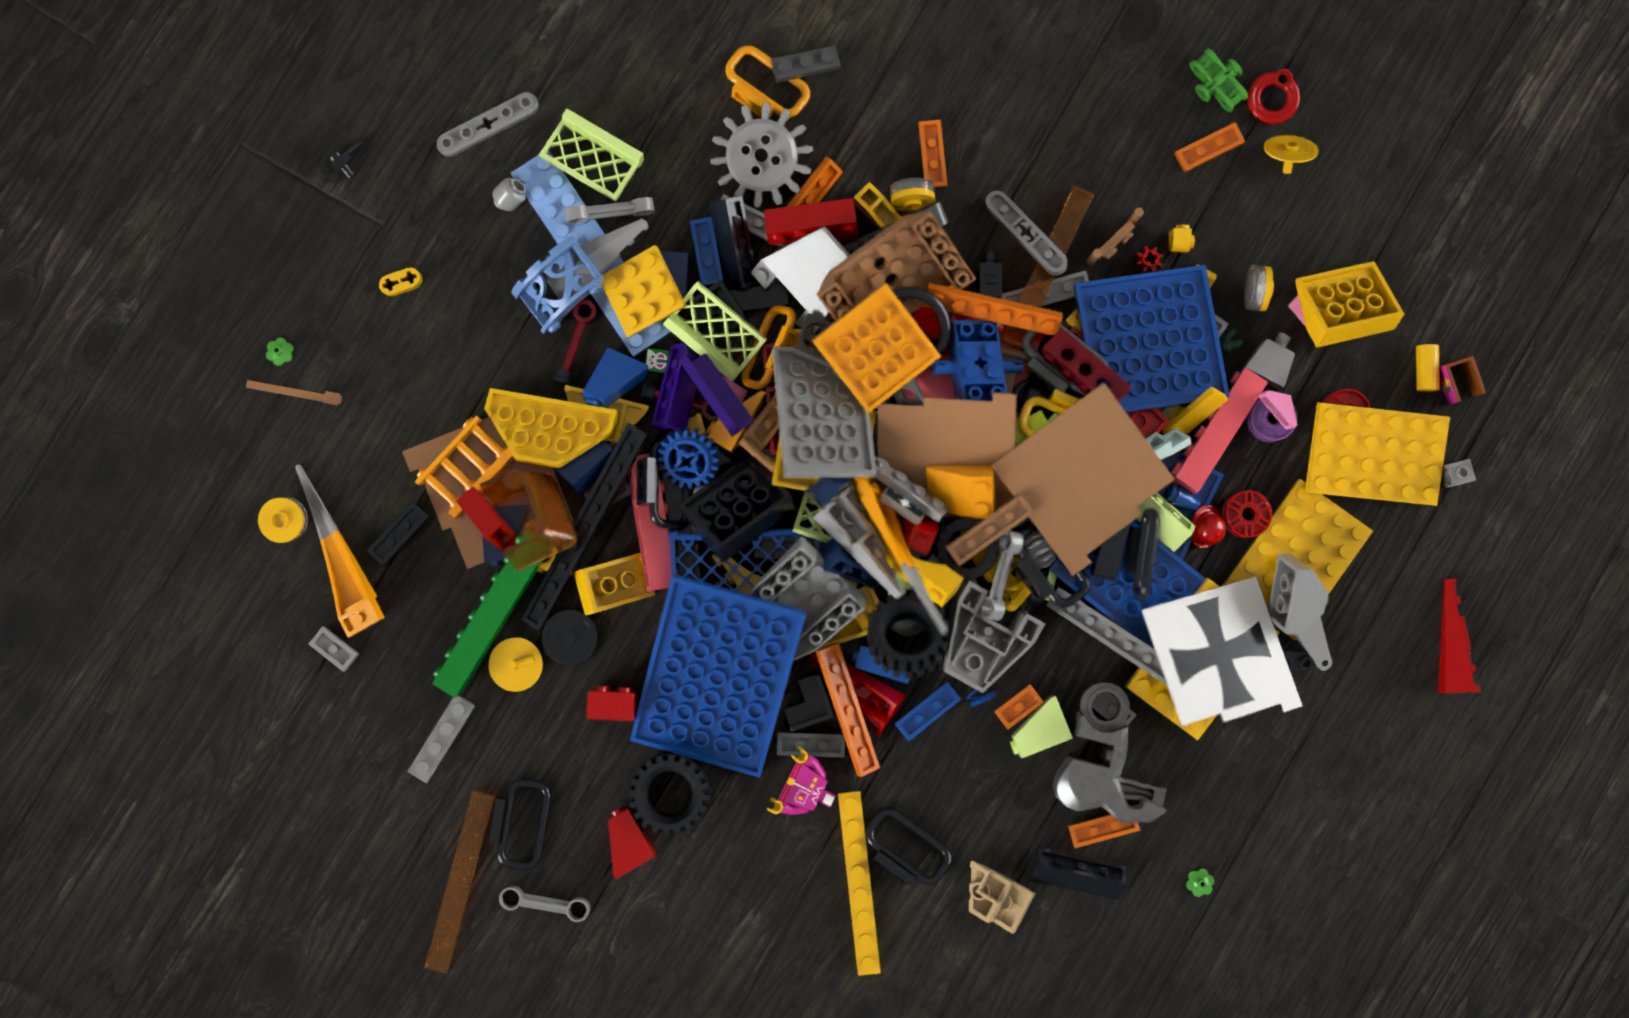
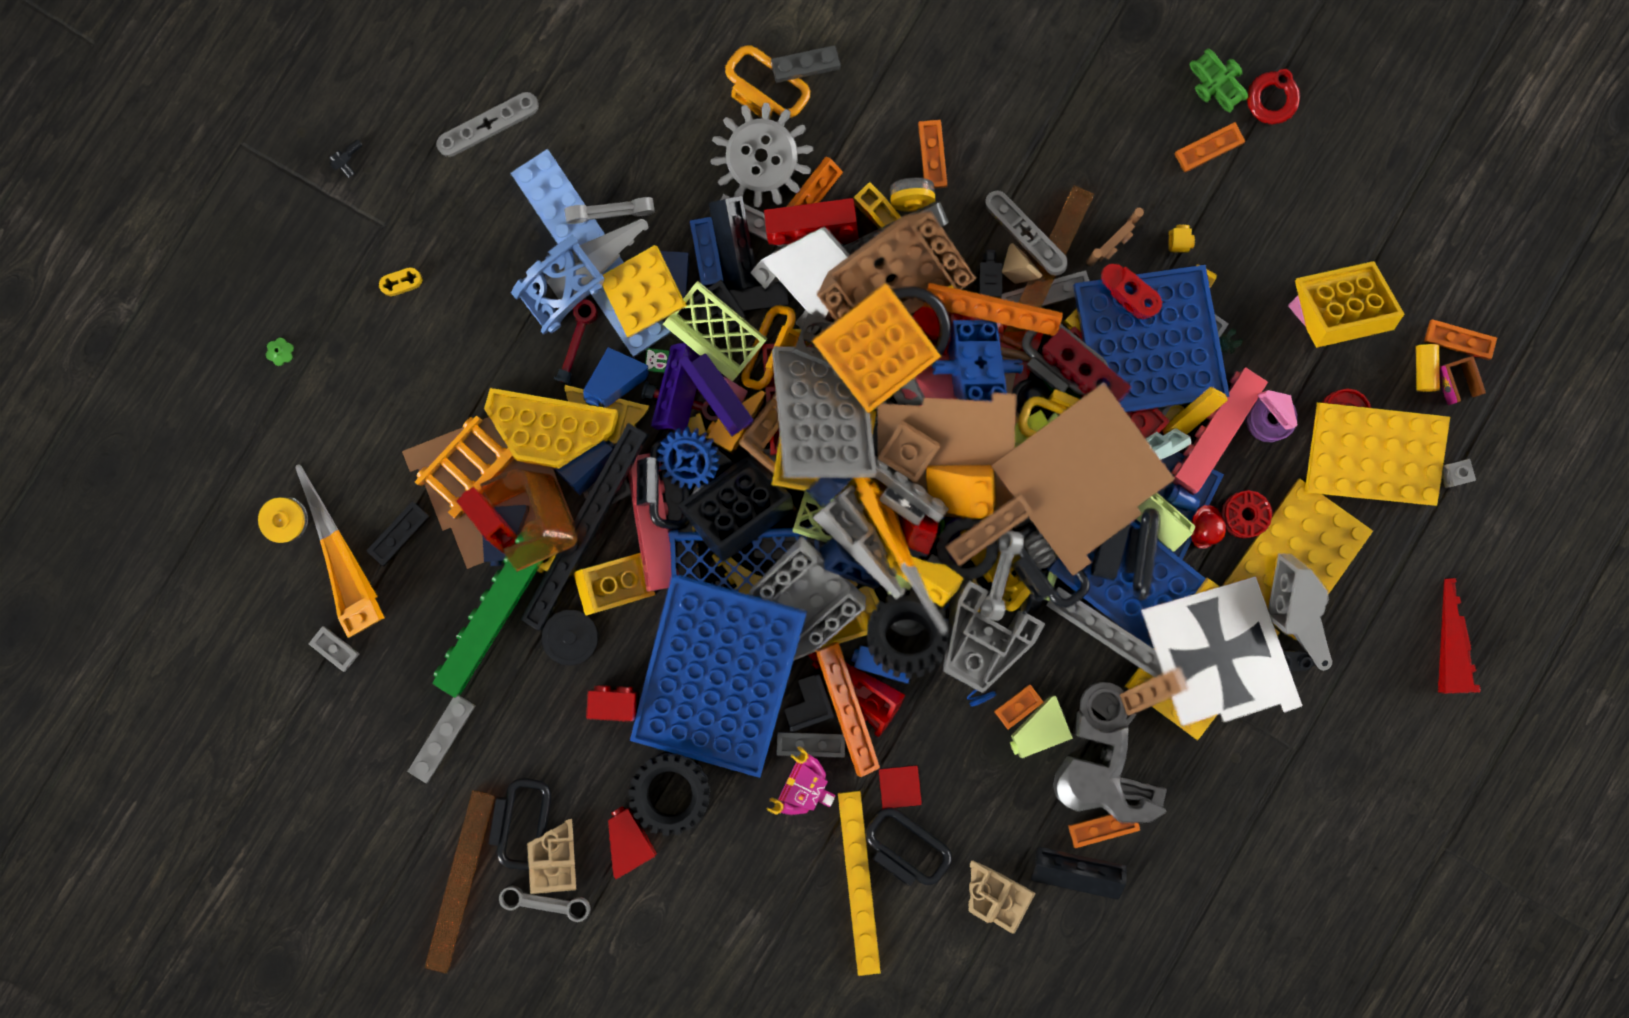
medium nougat piece [246,380,342,405] -> none
yellow shield [489,638,543,692] -> none
light grey head [492,178,526,212] -> none
yellowish green fence [539,109,644,202] -> none
blue plate [894,682,961,742] -> none
red gear [1135,246,1163,274] -> none
bright green plant [1186,868,1214,897] -> none
light grey torso [1241,332,1295,390] -> none
clear piece [1244,265,1274,311] -> none
yellow shield [1264,135,1318,174] -> none
none -> tan slope [528,819,576,894]
none -> medium nougat plate [877,421,941,482]
none -> red sticker [879,766,922,808]
none -> tan slope [1002,243,1043,284]
none -> red piece [1101,264,1162,319]
none -> medium nougat plate [1119,668,1189,716]
none -> orange plate [1424,319,1497,360]

